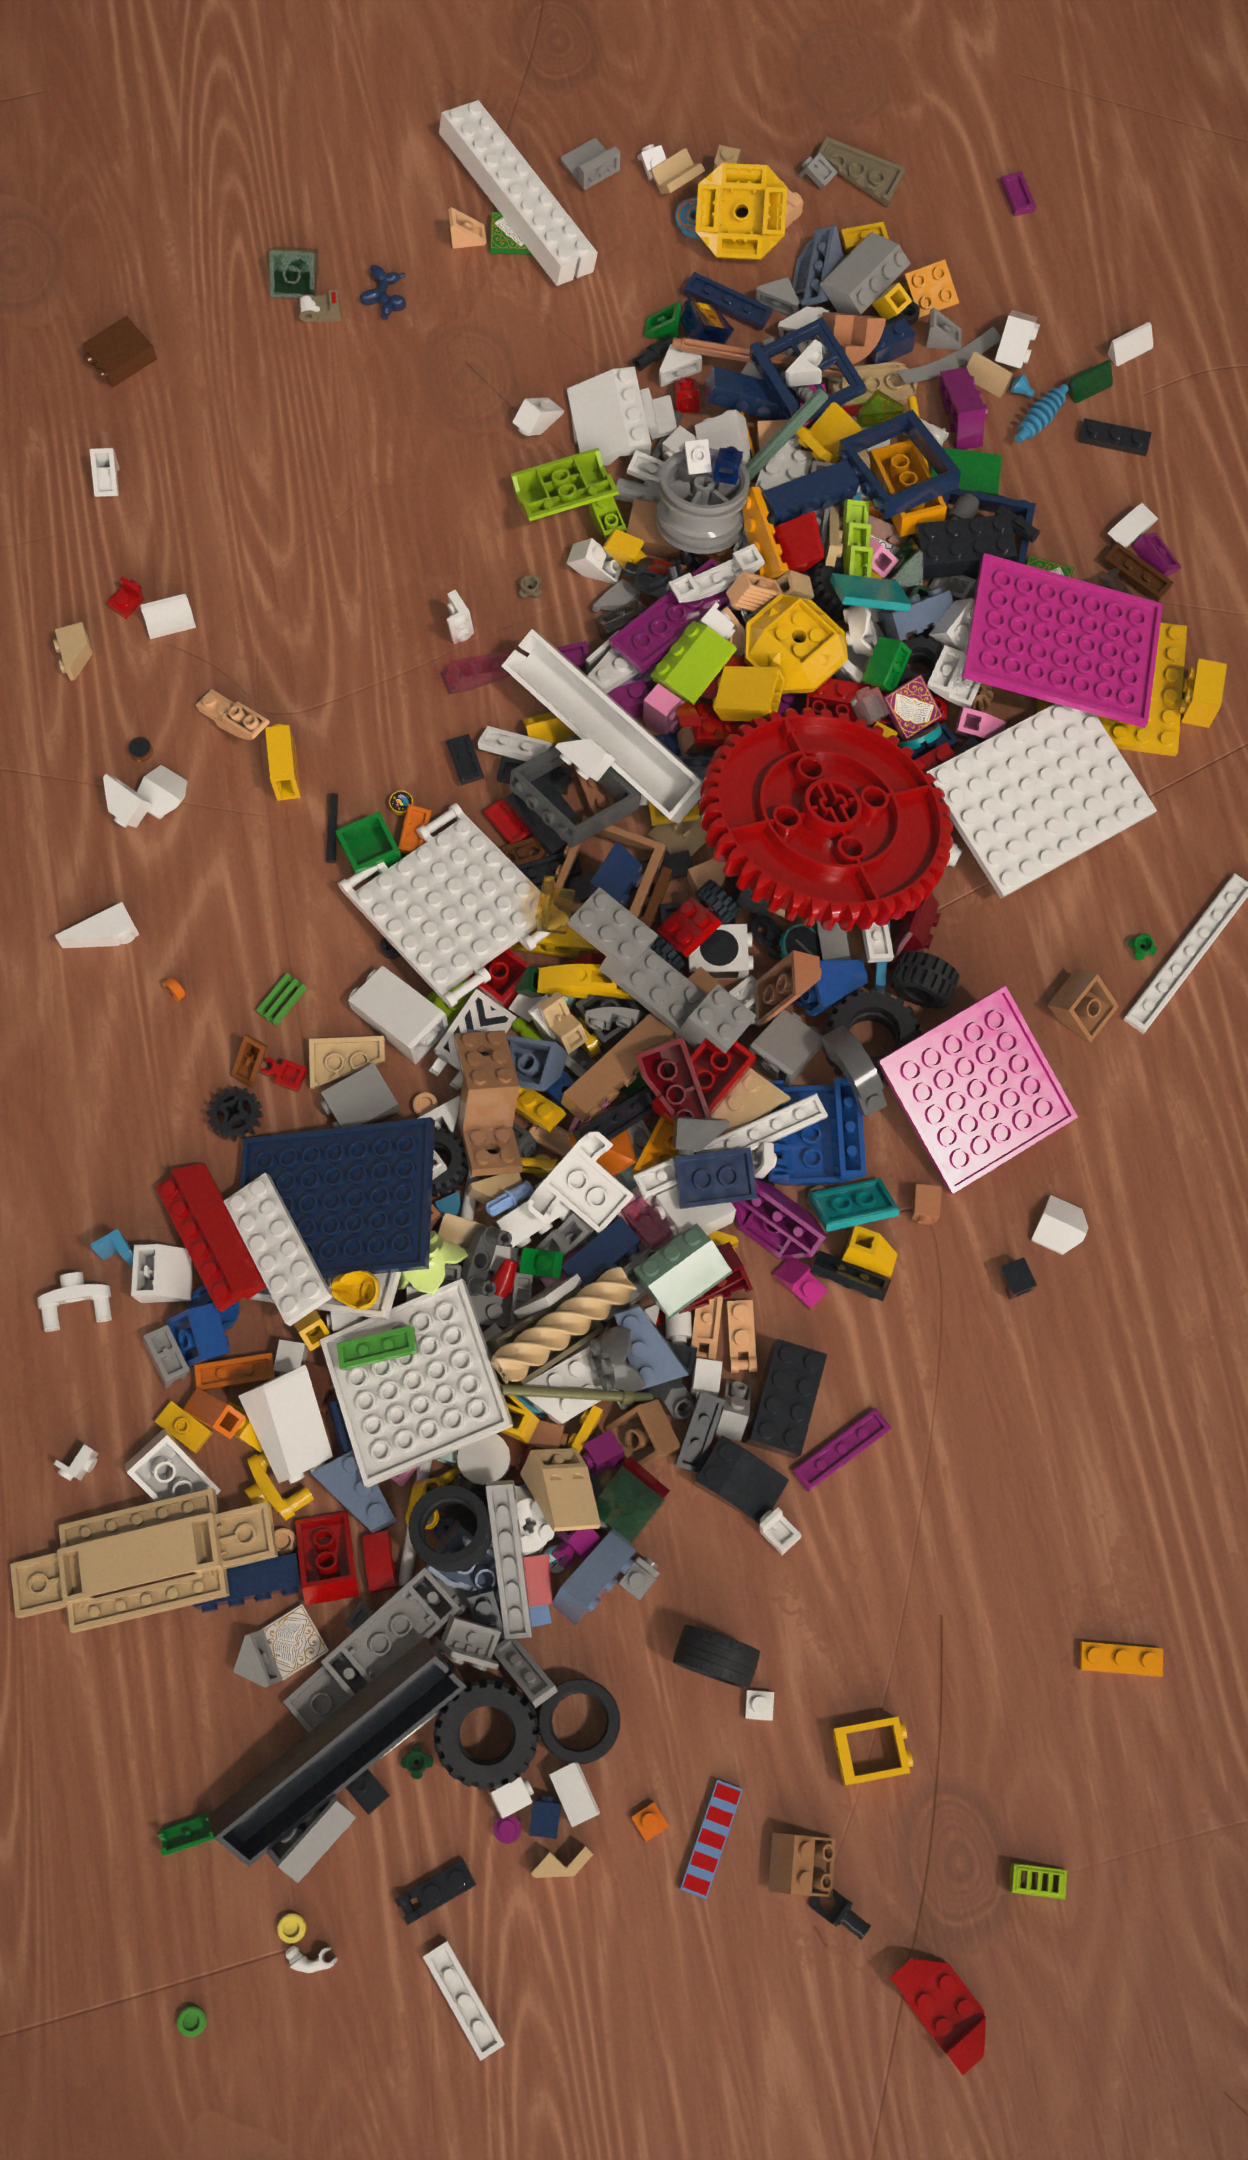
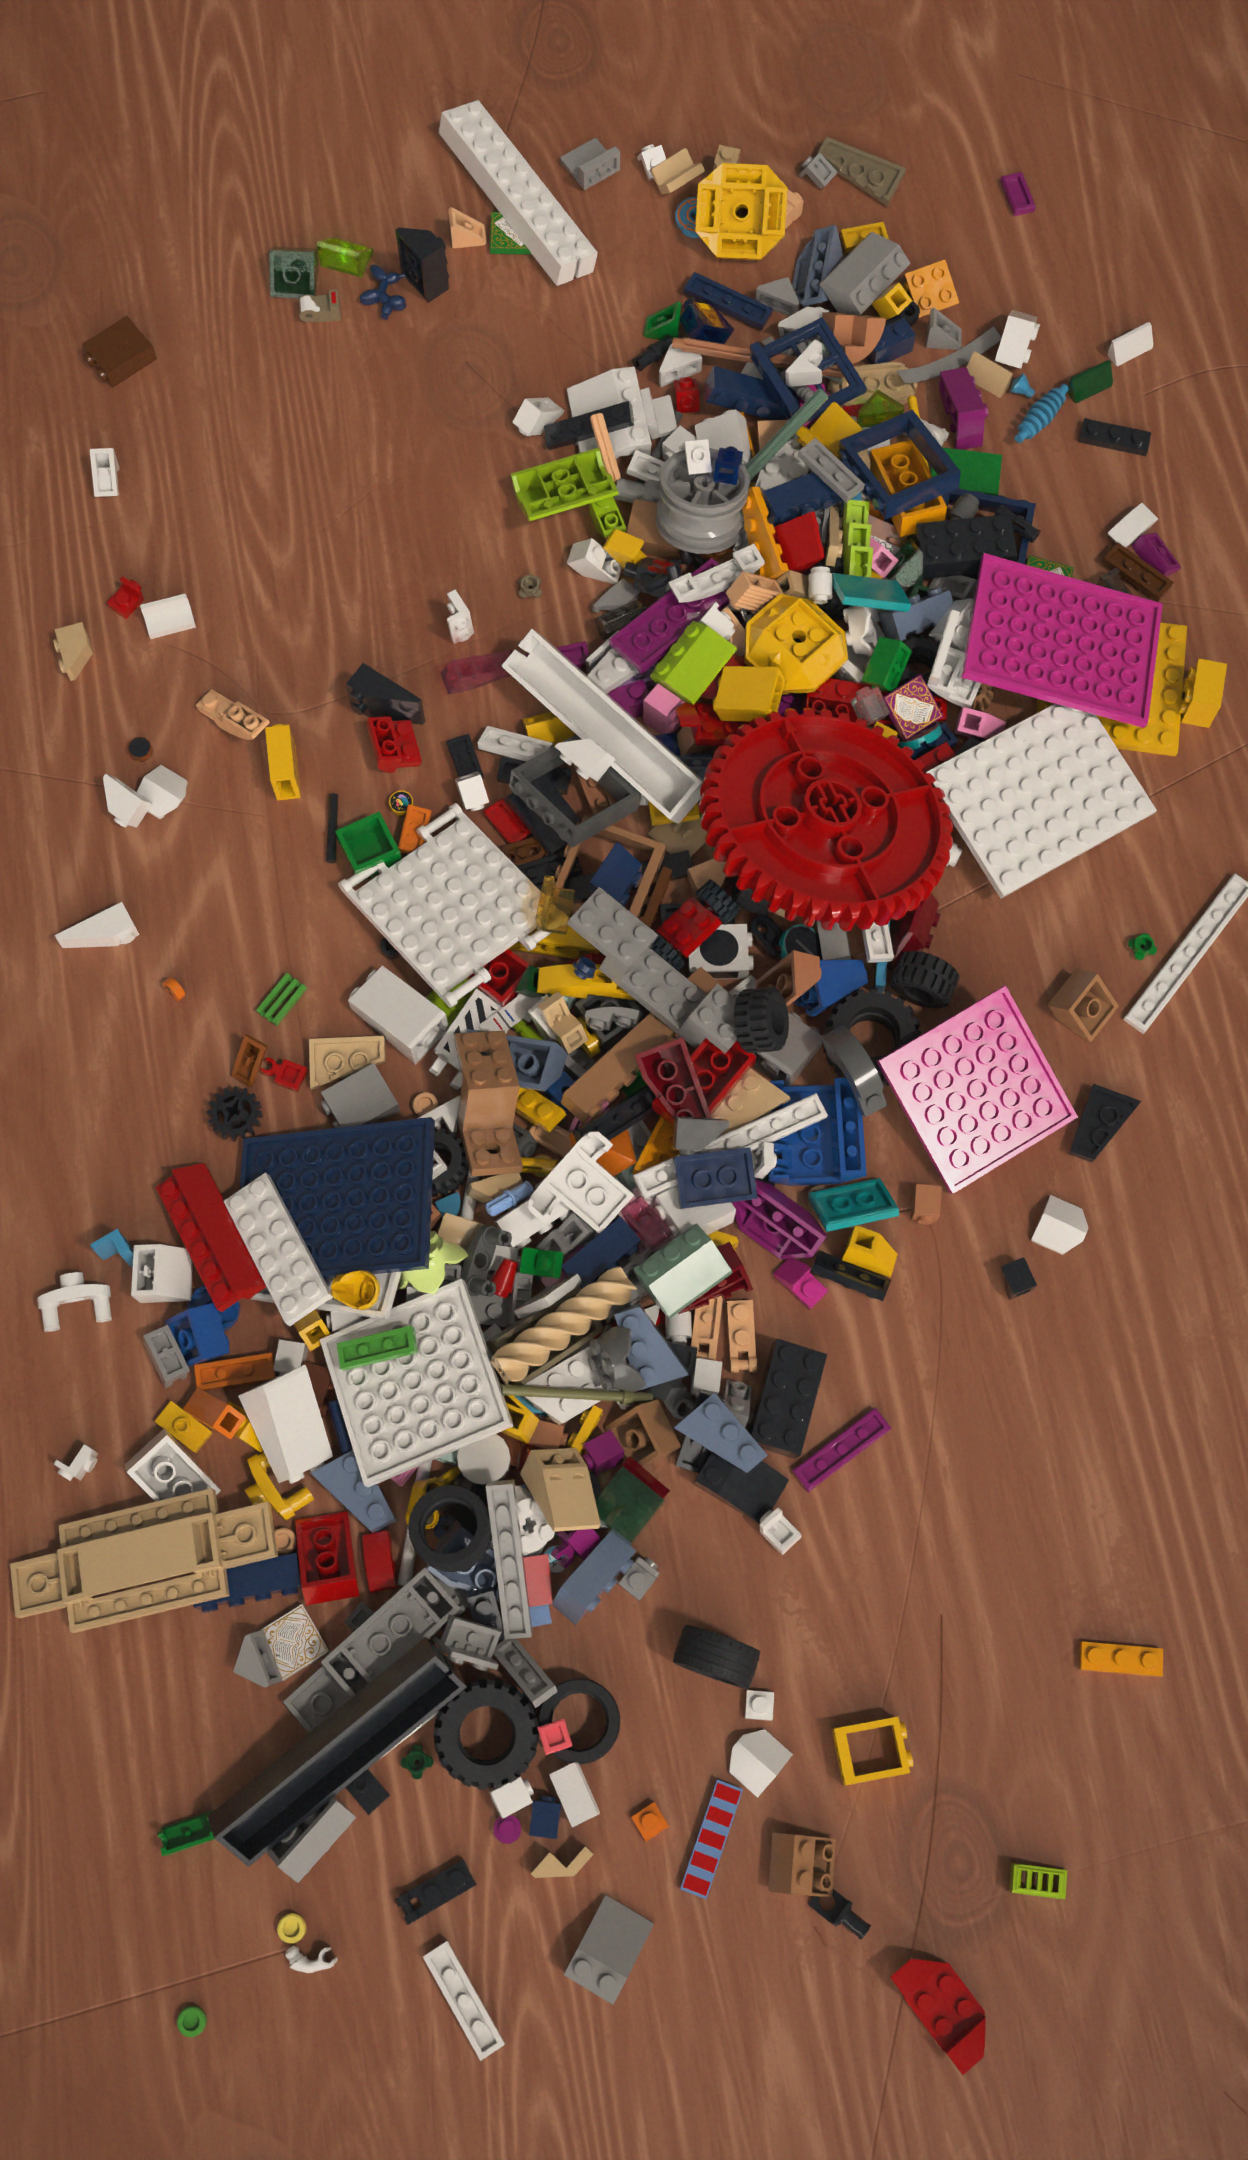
none -> clear neon green slope [317,237,374,278]
none -> black slope [346,663,425,725]
none -> red brick [366,716,422,773]
none -> black slope [395,227,449,303]
none -> white brick [455,772,489,811]
none -> white sticker [479,998,529,1032]
none -> coral tile [538,1719,572,1755]
none -> black plate [544,401,634,450]
none -> light grey slope [564,1895,654,2005]
none -> dark blue plate [573,956,597,980]
none -> light nougat axle [590,413,621,482]
none -> sand blue wedge [674,1393,768,1473]
none -> white slope [729,1729,793,1798]
none -> black tyre [734,987,789,1053]
none -> light grey plate [798,438,865,503]
none -> white brick [808,567,832,604]
none -> white tile [928,610,960,686]
none -> black wing [1068,1084,1141,1163]

